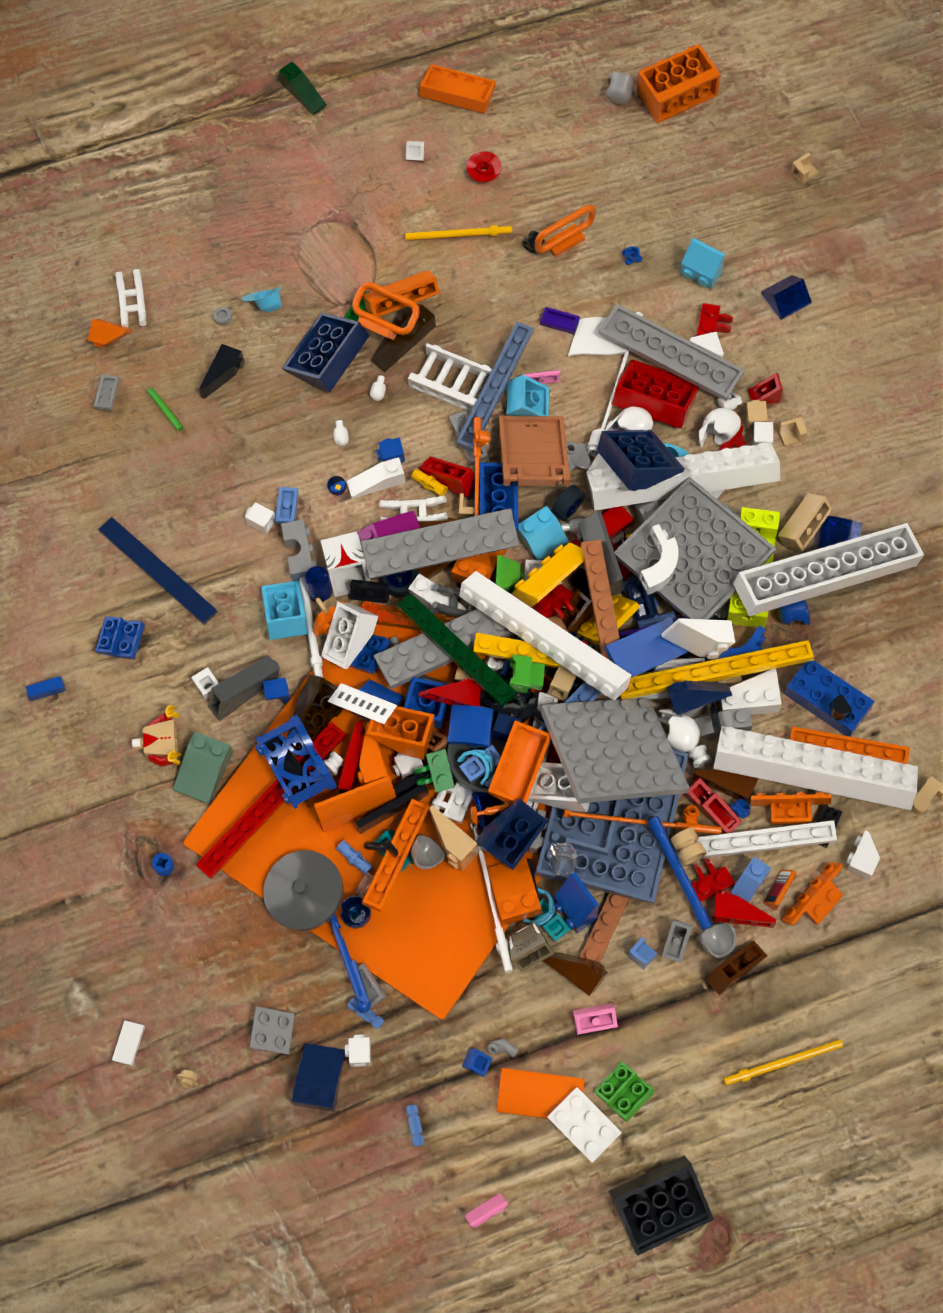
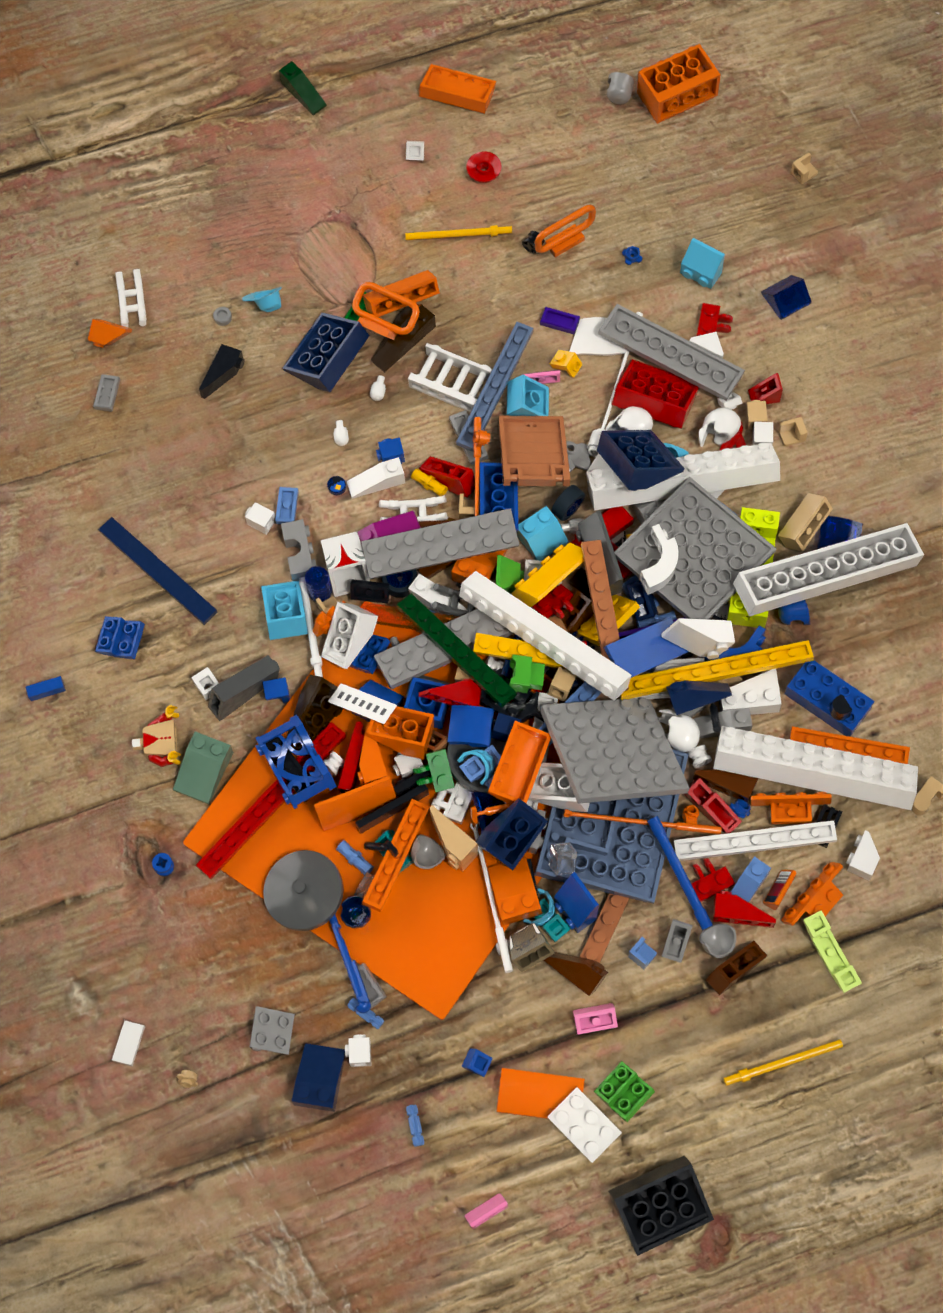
bright green bar [147,387,183,431] -> none
light grey arm [488,1039,520,1058] -> none
tan wheel [671,828,707,865] -> none
none -> yellow bracket [549,350,582,377]
none -> yellowish green slope [803,910,862,993]

